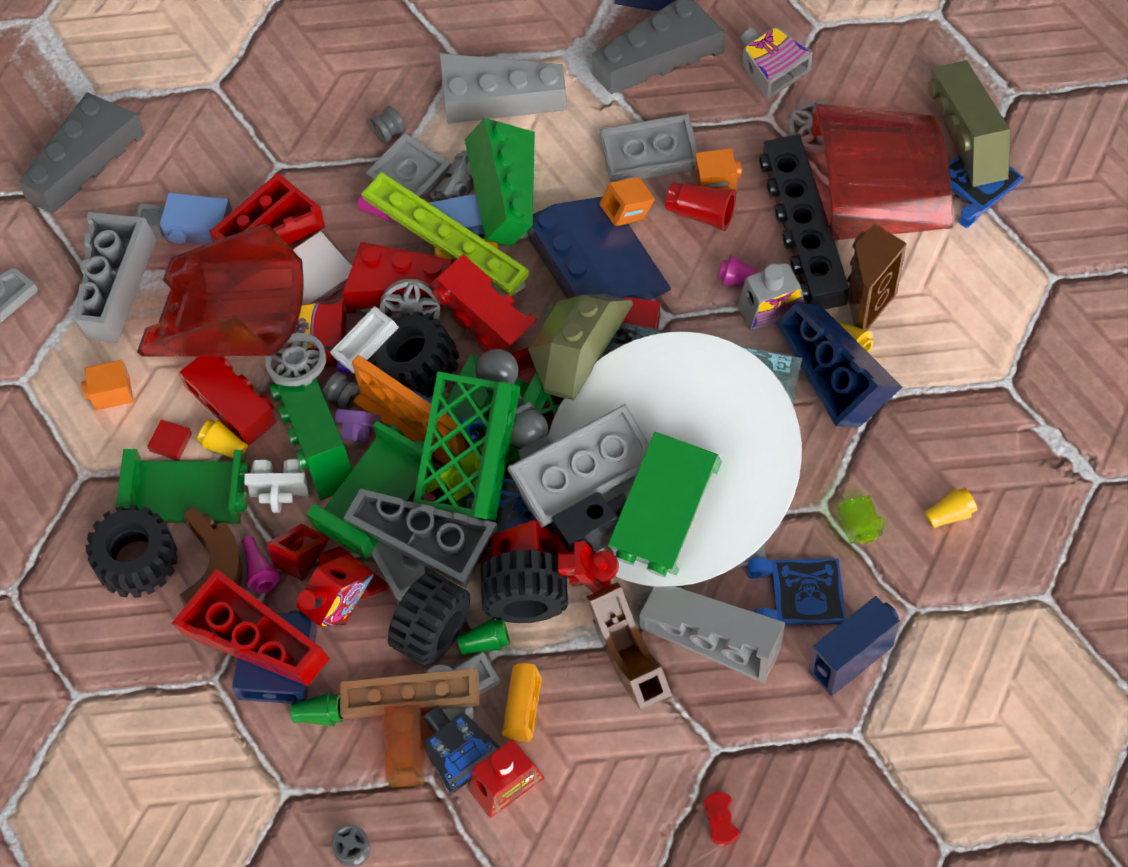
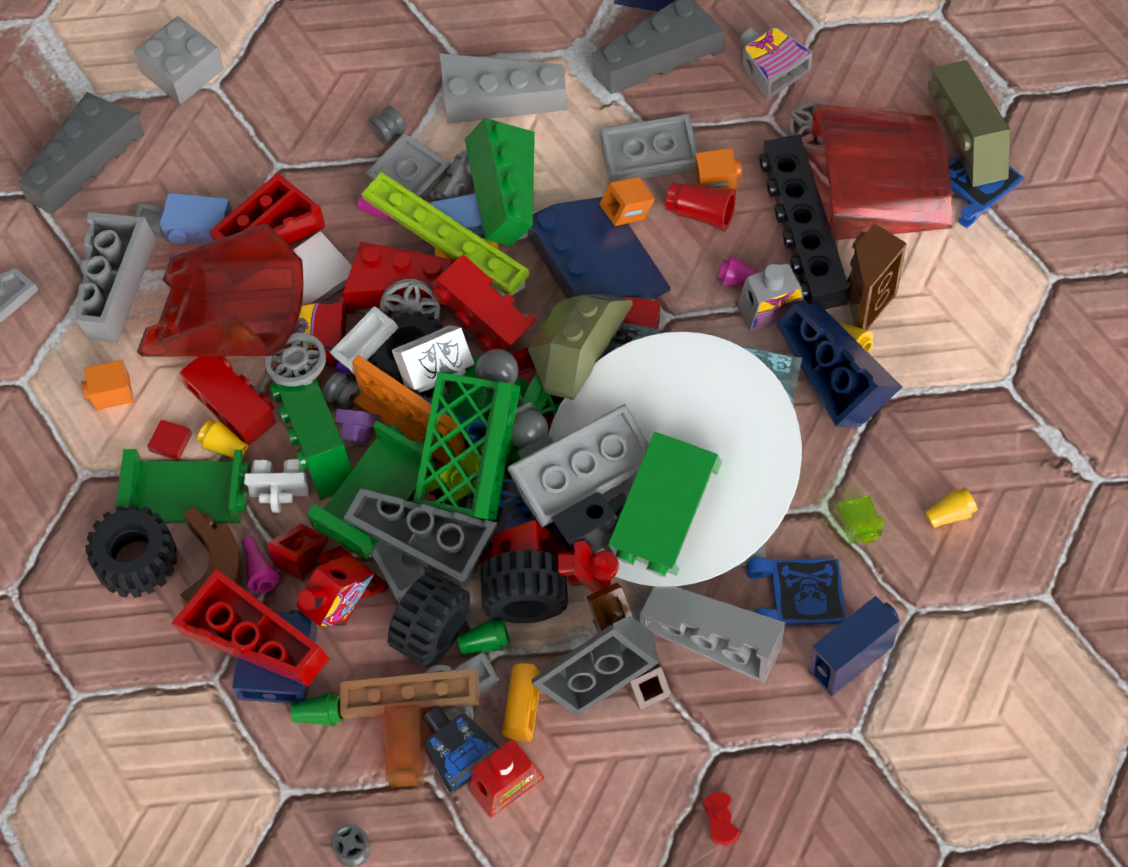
none -> light grey brick [134,16,224,105]
none -> white brick [392,325,474,392]
none -> dark grey slope [531,615,659,717]

